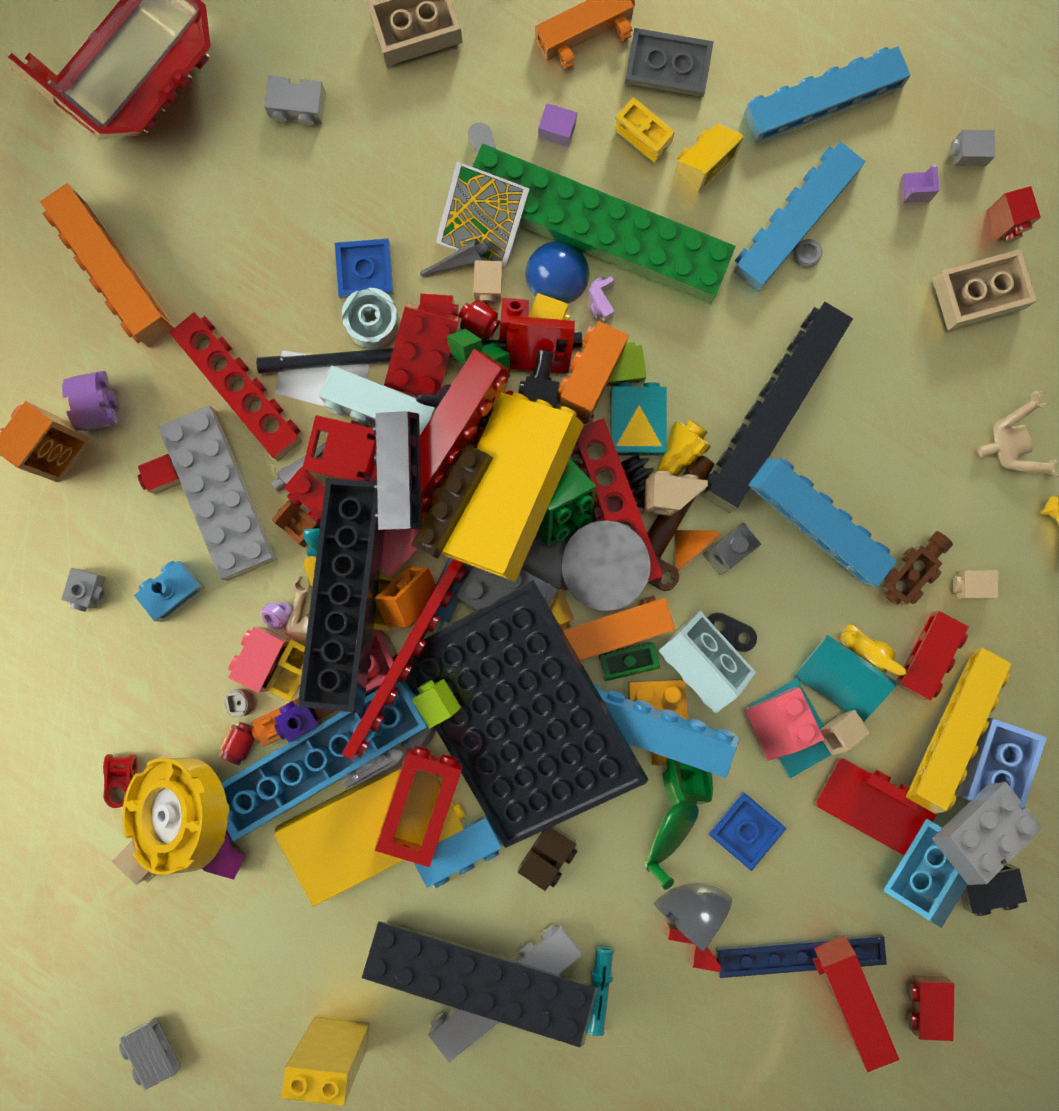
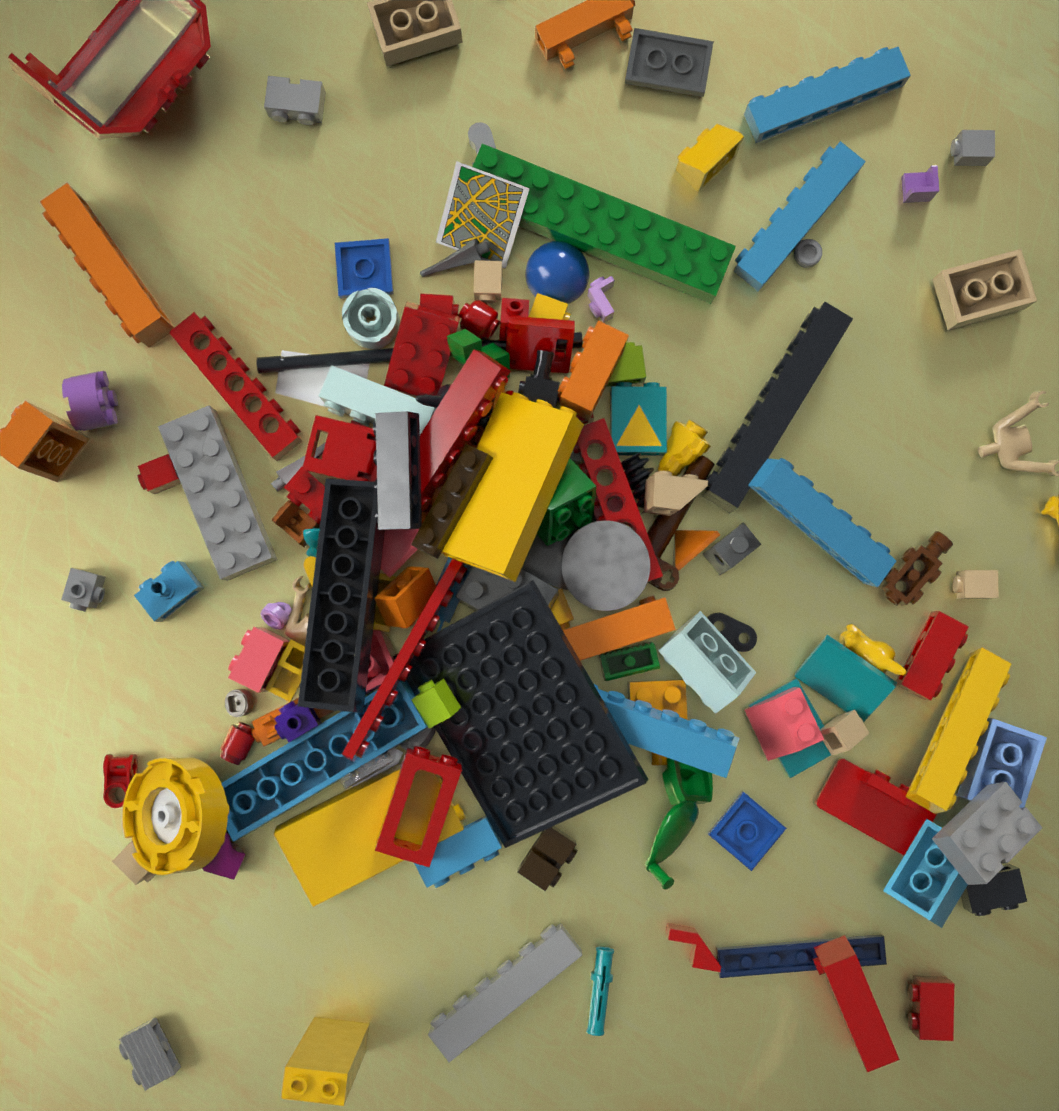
black brick [362,921,599,1048] -> none
medium lavender panel [538,103,577,147] -> none
yellow hinge [614,97,675,163] -> none
dark grey brick [654,883,732,951] -> none
red piece [987,186,1041,242] -> none

